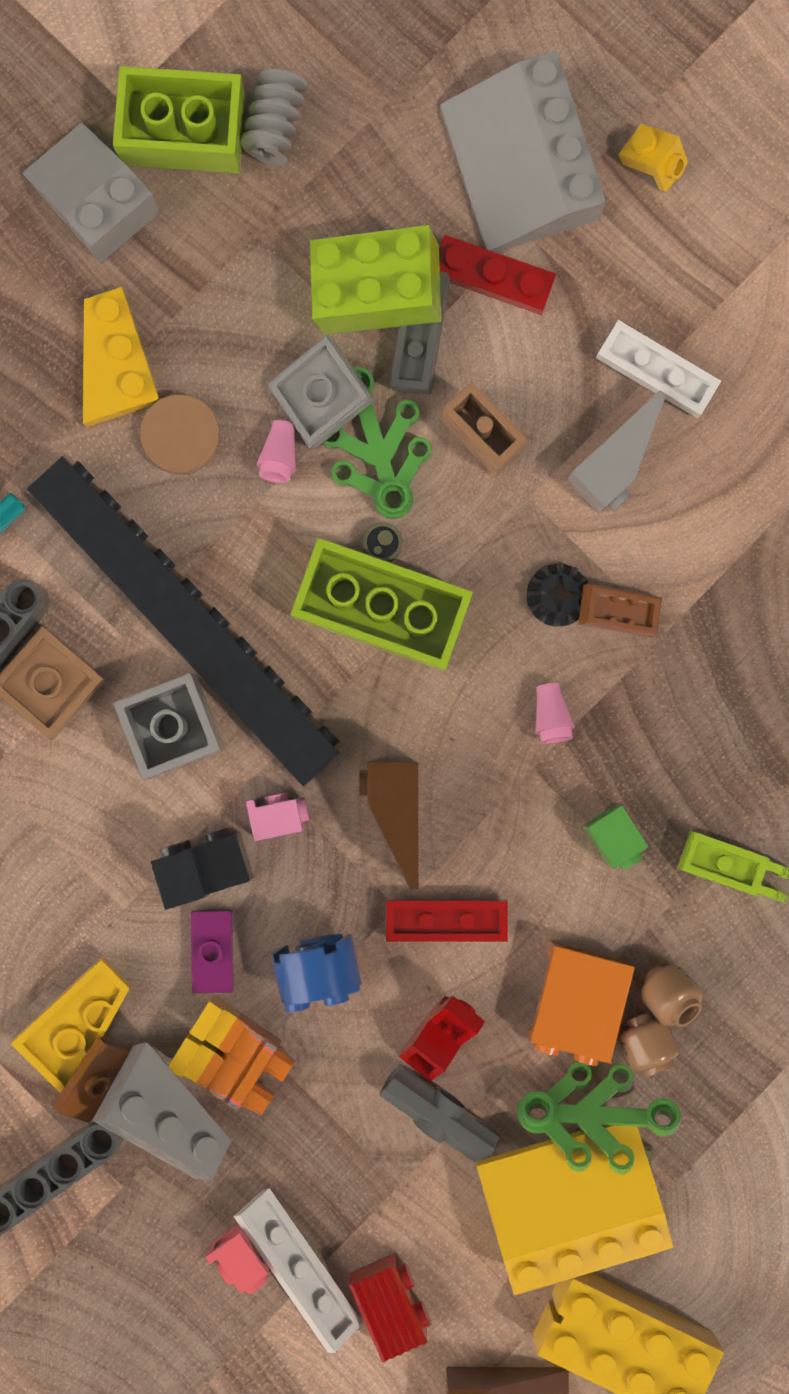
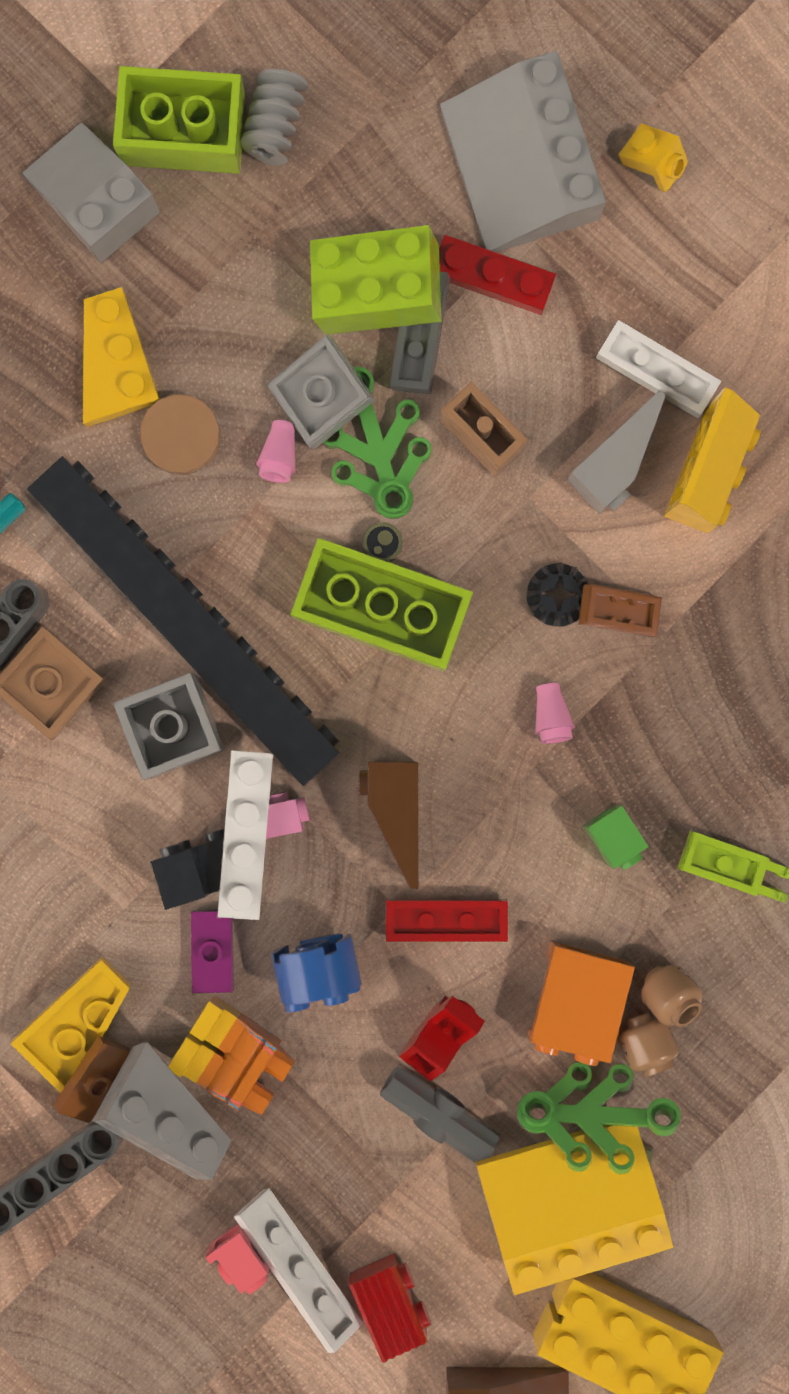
none -> white plate [218,750,273,920]
none -> yellow slope [664,387,761,534]

